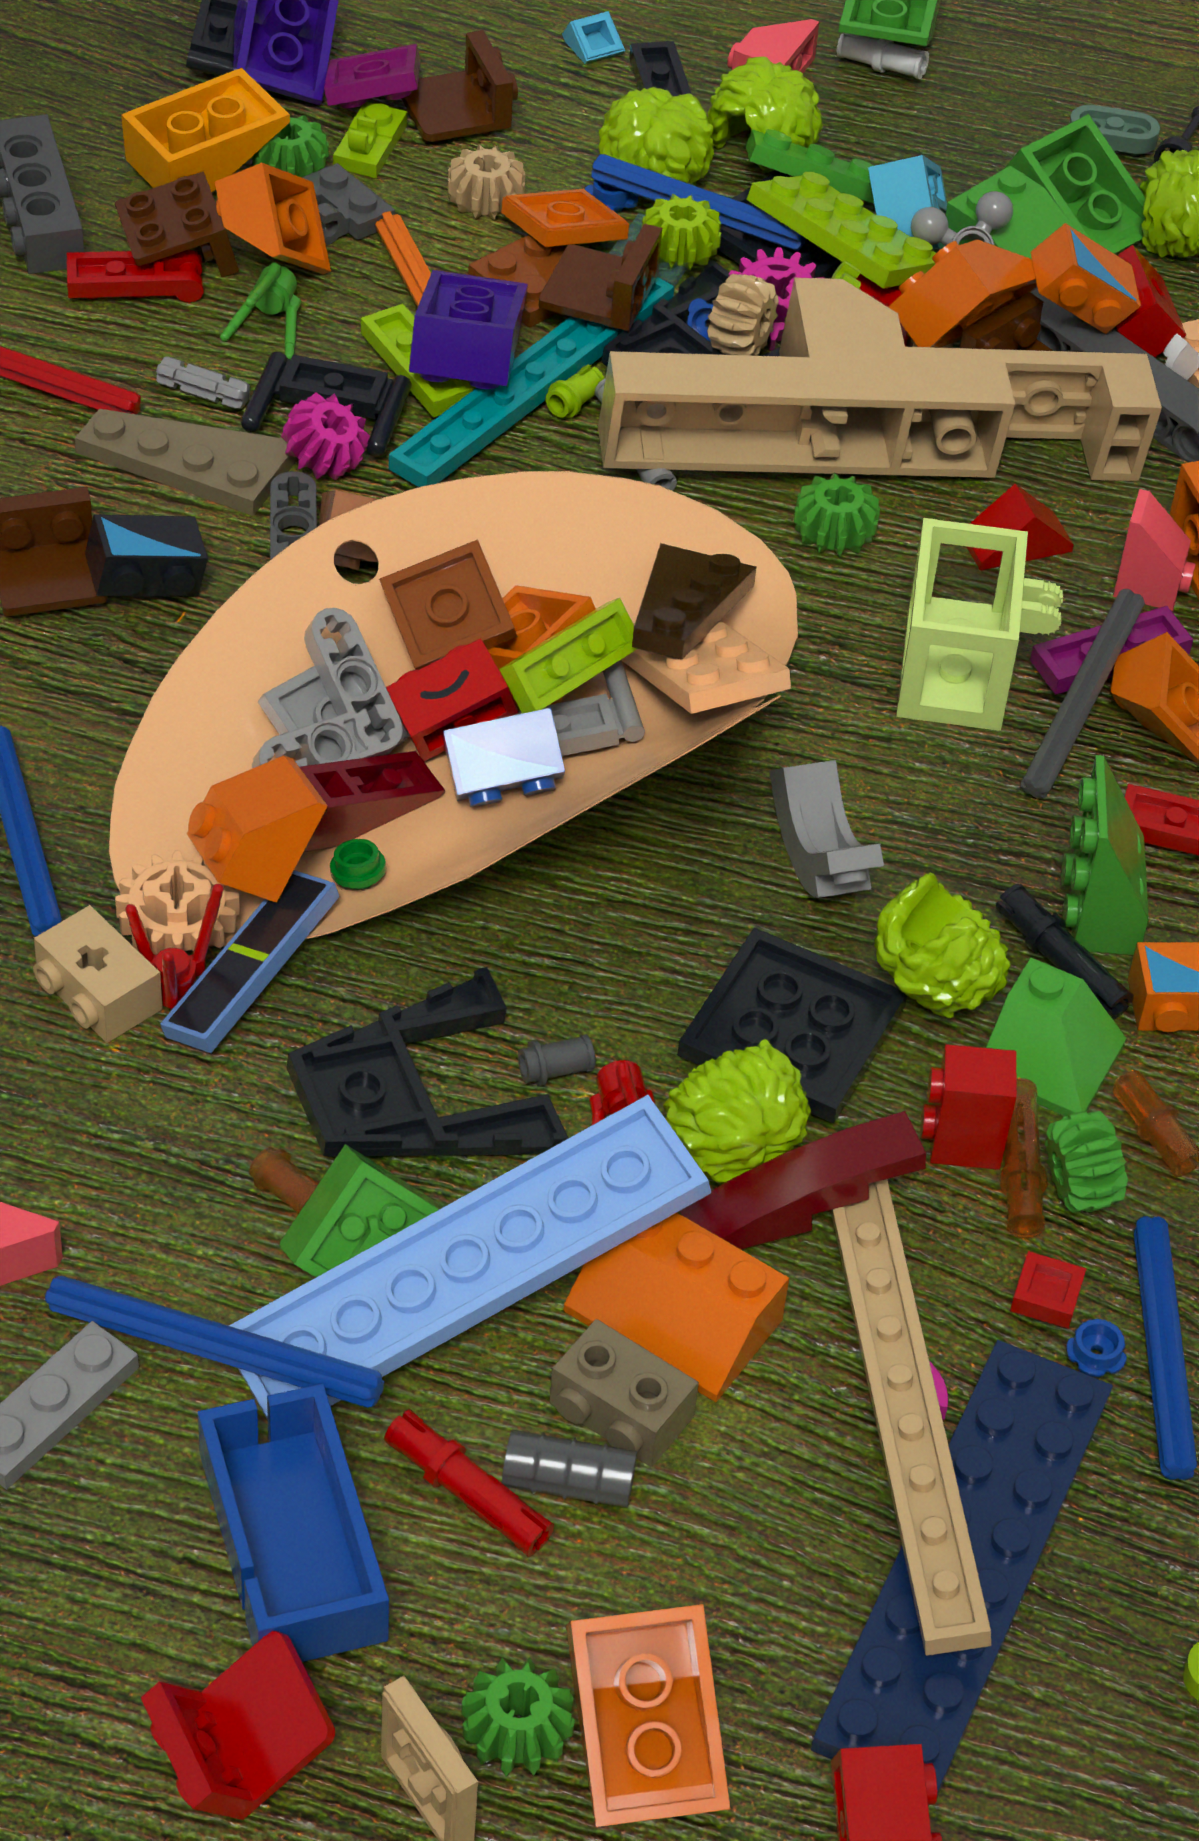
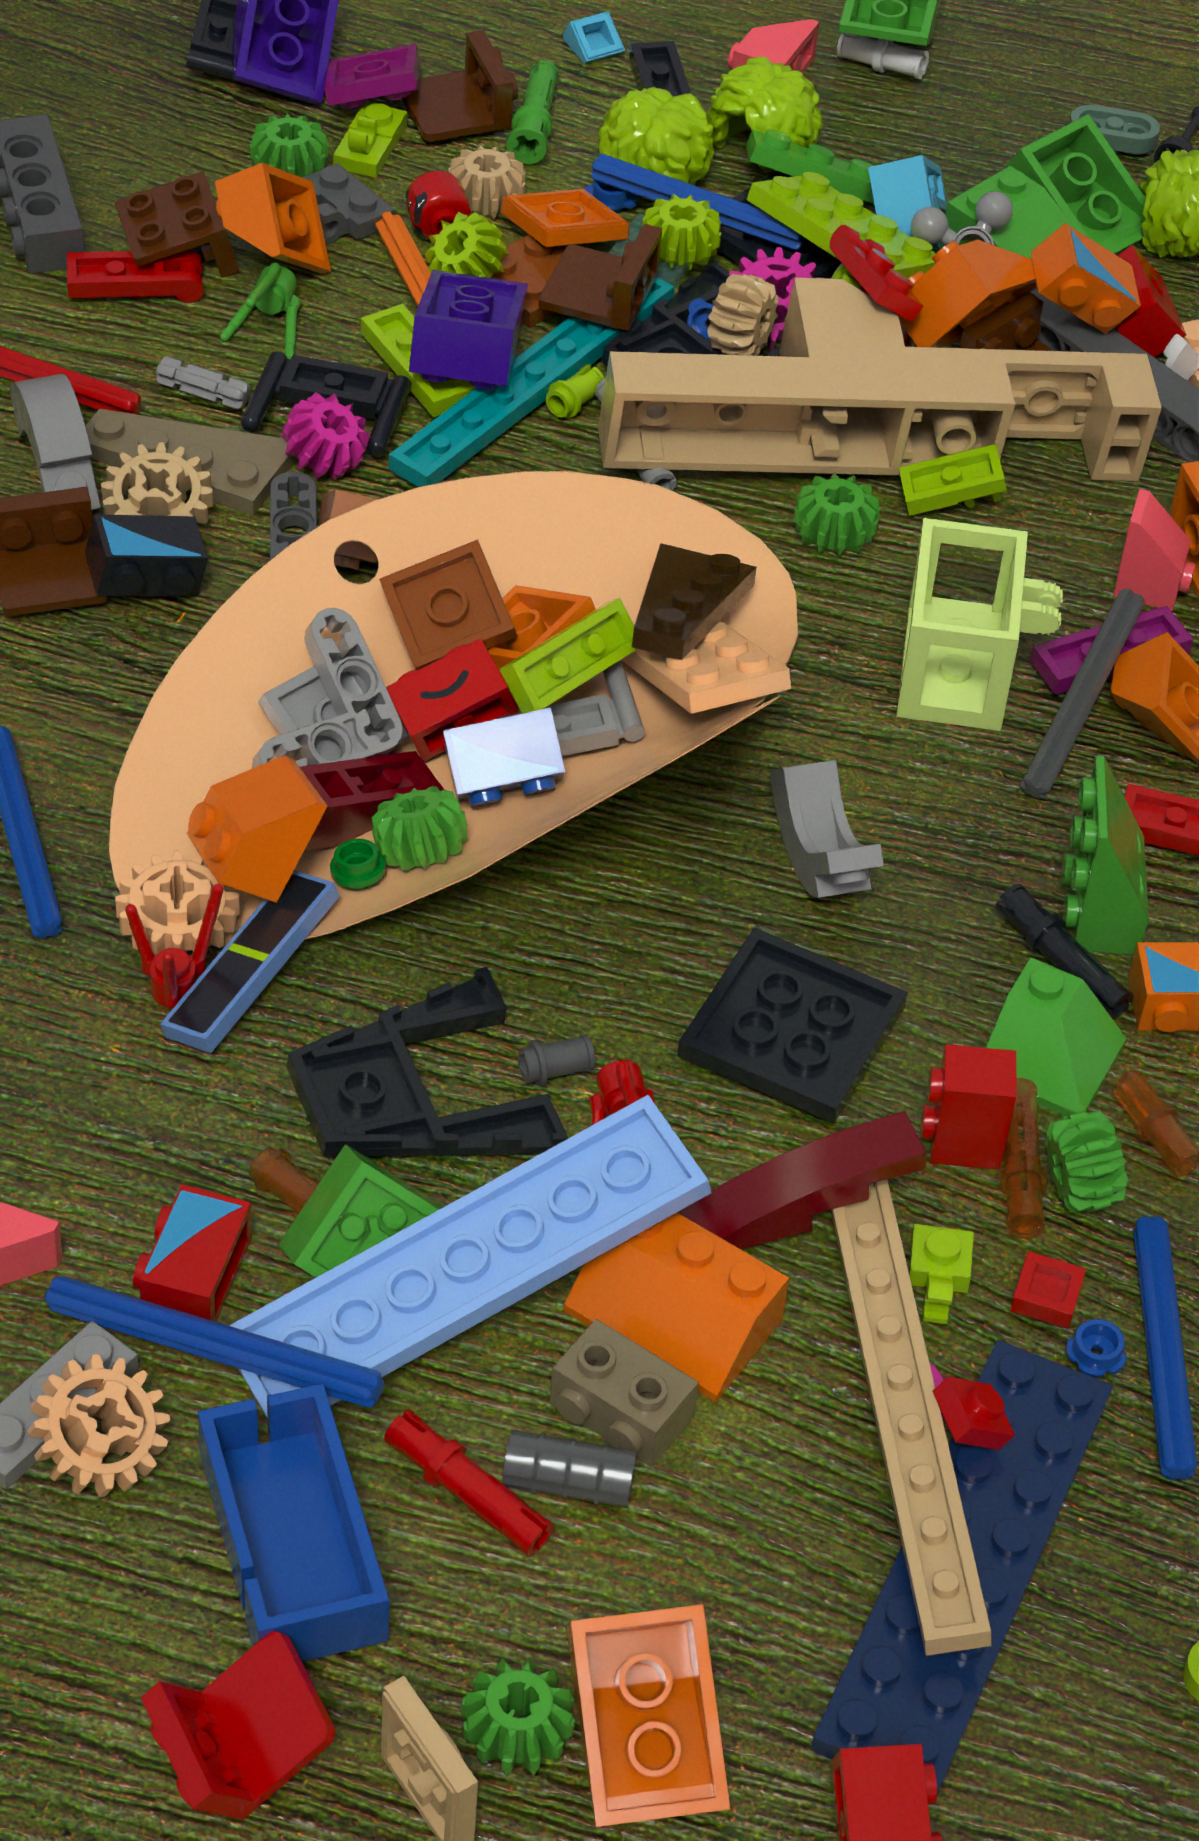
tan brick [33,905,162,1043] -> none
light orange slope [121,68,290,192] -> none
lime hair [663,1039,811,1184] -> none
lime hair [874,872,1011,1019] -> none
red slope [966,484,1074,571] -> none
none -> light grey arch [9,374,101,513]
none -> light nougat gear [27,1354,170,1497]
none -> tan gear [101,442,214,524]
none -> red brick [133,1184,252,1322]
none -> bright green gear [371,786,468,871]
none -> red head [405,171,471,240]
none -> lime gear [424,212,509,278]
none -> bright green pin [506,60,559,165]
none -> red plate [829,225,924,322]
none -> lime plate [899,444,1007,516]
none -> lime plate [909,1224,974,1325]
none -> red plate [933,1376,1015,1450]

